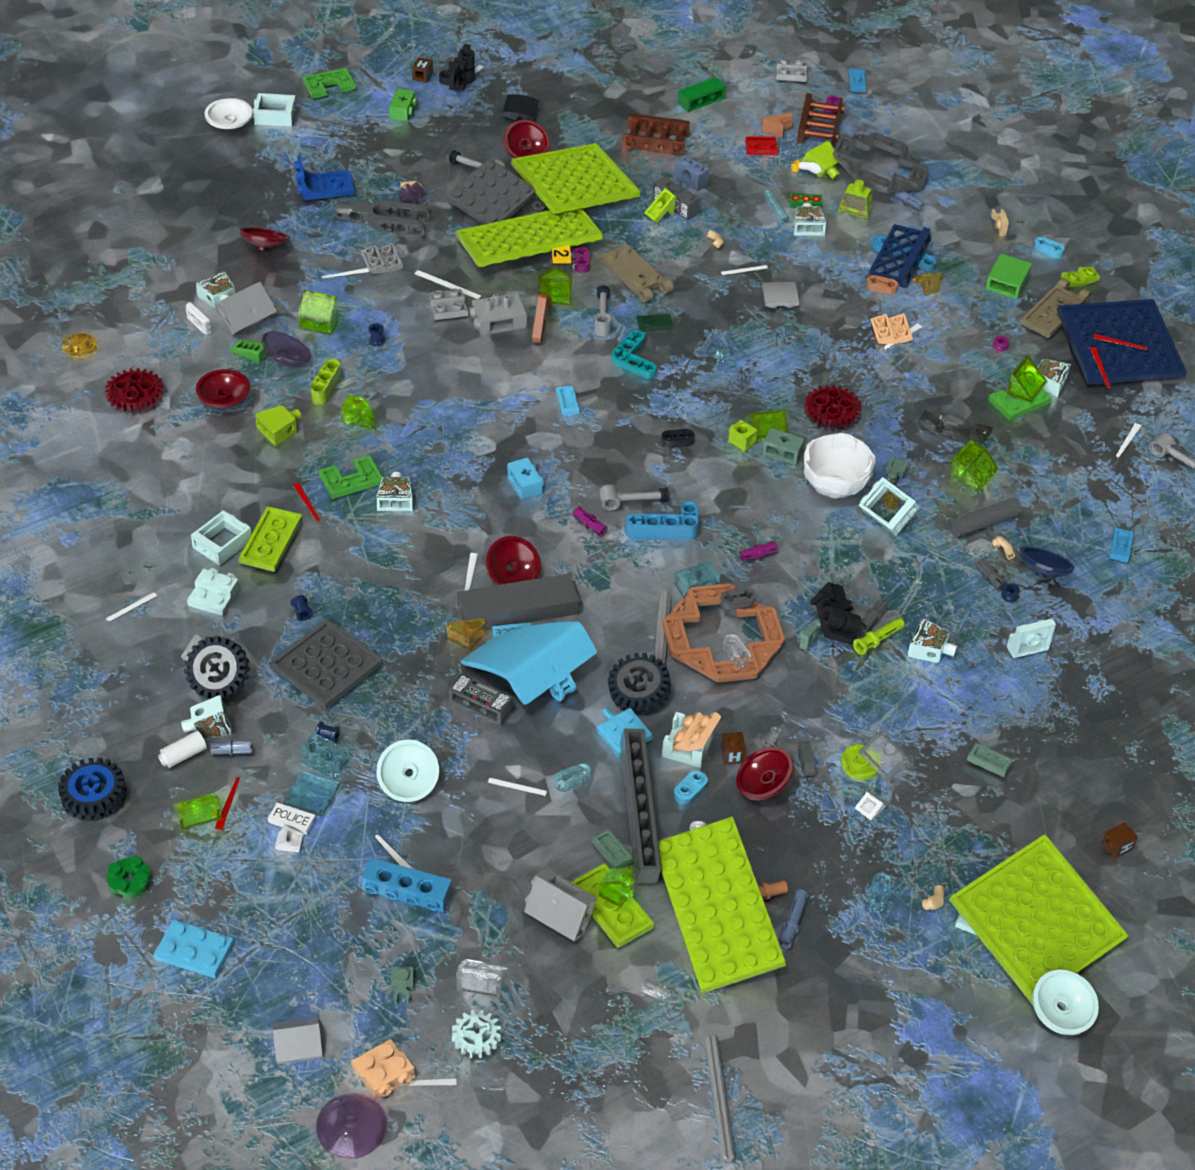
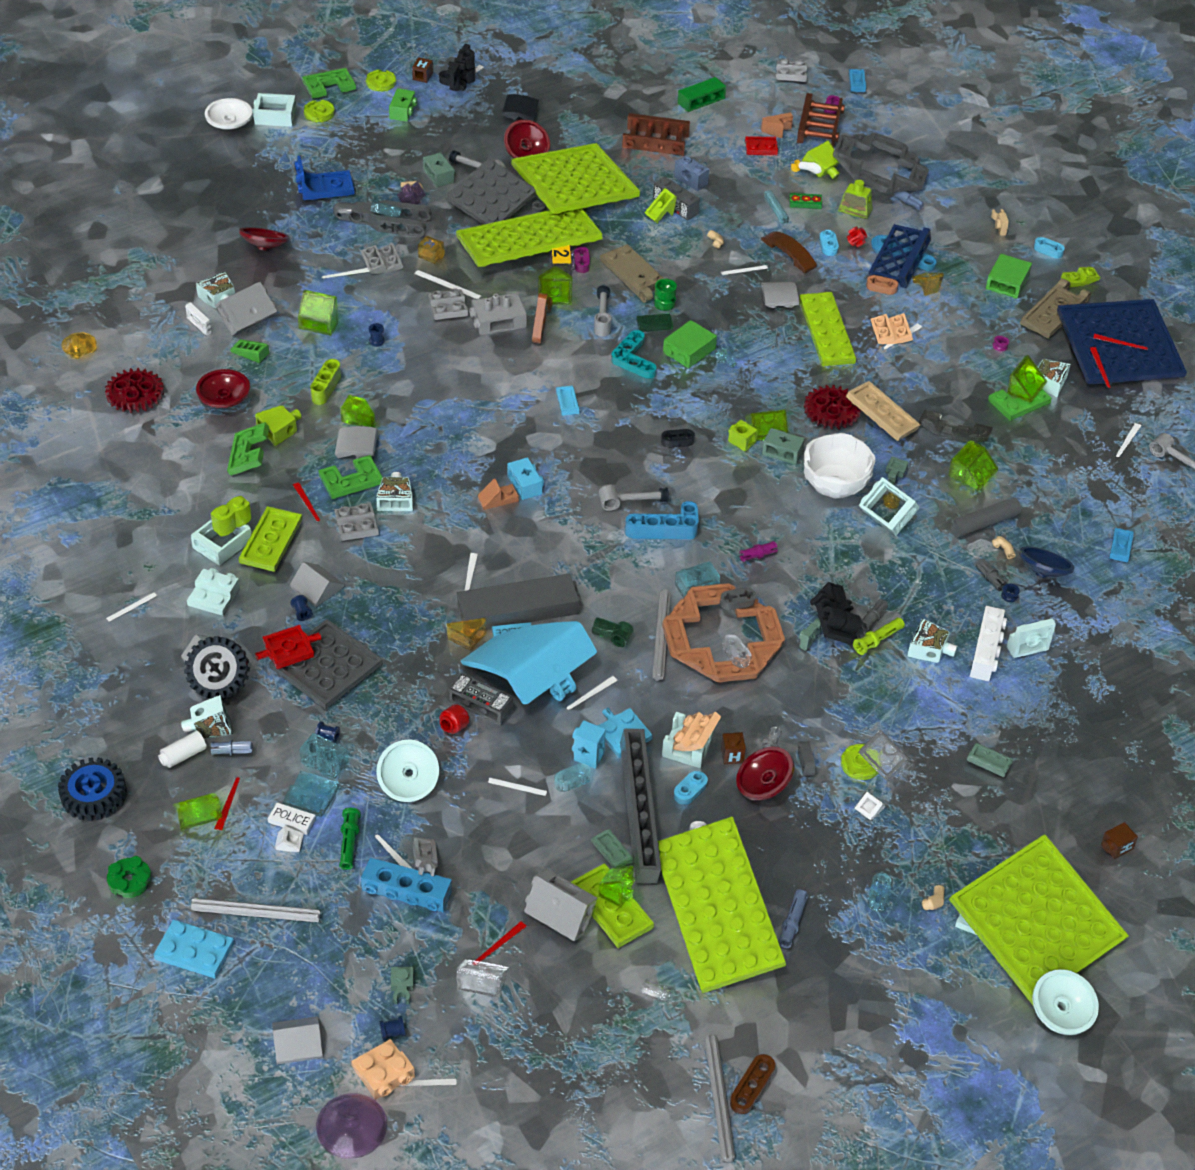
clear purple dish [261,331,311,367] -> none
light aqua gear [452,1010,501,1058] -> none
dark red dish [485,536,541,585] -> none
magenta pin [573,506,608,536] -> none
wheel [608,653,671,715] -> none
nougat pin [758,880,788,900] -> none
light aqua torso [794,203,826,236] -> none
none -> axle [191,898,321,922]
none -> lime brick [211,496,252,537]
none -> bright green plate [227,422,269,476]
none -> red plate [255,625,322,669]
none -> light grey slope [290,562,345,607]
none -> lime tile [304,100,335,122]
none -> light grey slope [334,503,379,541]
none -> light grey slope [335,426,378,459]
none -> green pin [339,807,361,870]
none -> lime tile [366,69,396,92]
none -> clear light blue beam [370,201,402,217]
none -> dark blue bush [379,1016,406,1041]
none -> light grey plate [413,838,438,876]
none -> clear yellow brick [418,236,445,264]
none -> sand green brick [423,152,455,188]
none -> red head [439,704,469,734]
none -> red sticker [473,921,527,965]
none -> nougat slope [478,479,519,510]
none -> white sticker [567,676,618,710]
none -> medium azure brick [572,720,606,769]
none -> clear green piece [592,617,634,647]
none -> green wheel [654,278,677,311]
none -> bright green brick [663,320,717,368]
none -> reddish brown plate [730,1054,775,1114]
none -> reddish brown slope [761,231,817,273]
none -> lime plate [799,292,856,366]
none -> medium azure plate [819,230,839,256]
none -> tan plate [846,381,921,441]
none -> red gear [847,226,867,247]
none -> white brick [970,606,1007,681]

